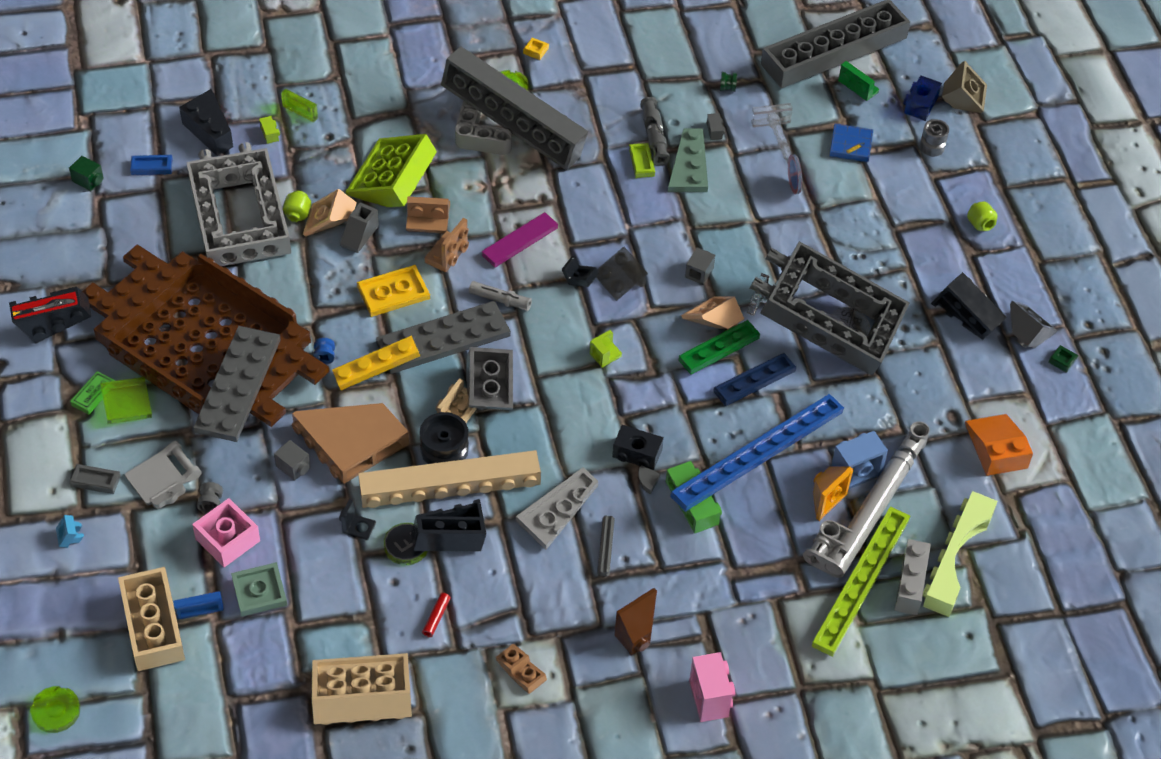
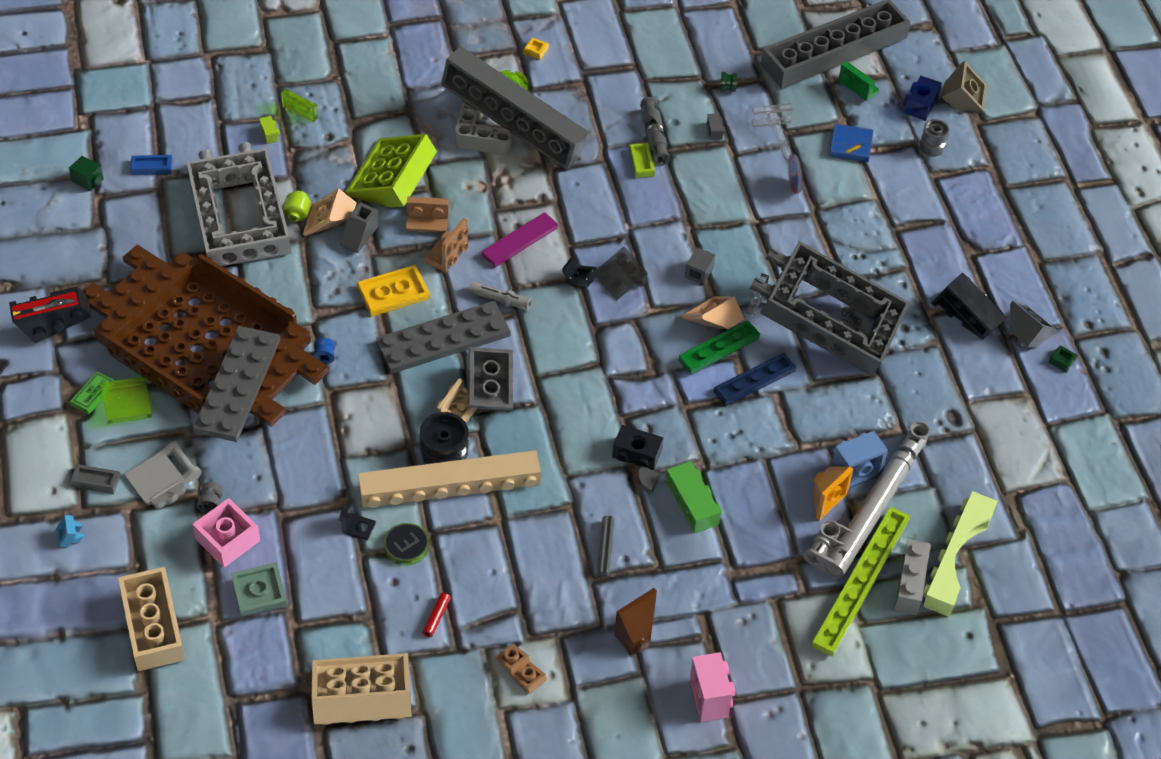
clear neon green tile [30,686,81,733] -> none
blue tile [173,591,224,620] -> none
black wedge [179,89,233,156] -> none
dark grey brick [274,440,310,481] -> none
medium nougat slope [292,403,409,484] -> none
yellow plate [332,335,420,390] -> none
black wedge [411,499,487,551] -> none
light grey wing [516,467,598,550] -> none
lime panel [589,330,622,368] -> none
sand green wing [668,128,708,192] -> none
blue plate [670,394,844,512] -> none
orange slope [965,414,1033,476] -> none
lime head [967,201,998,231] -> none

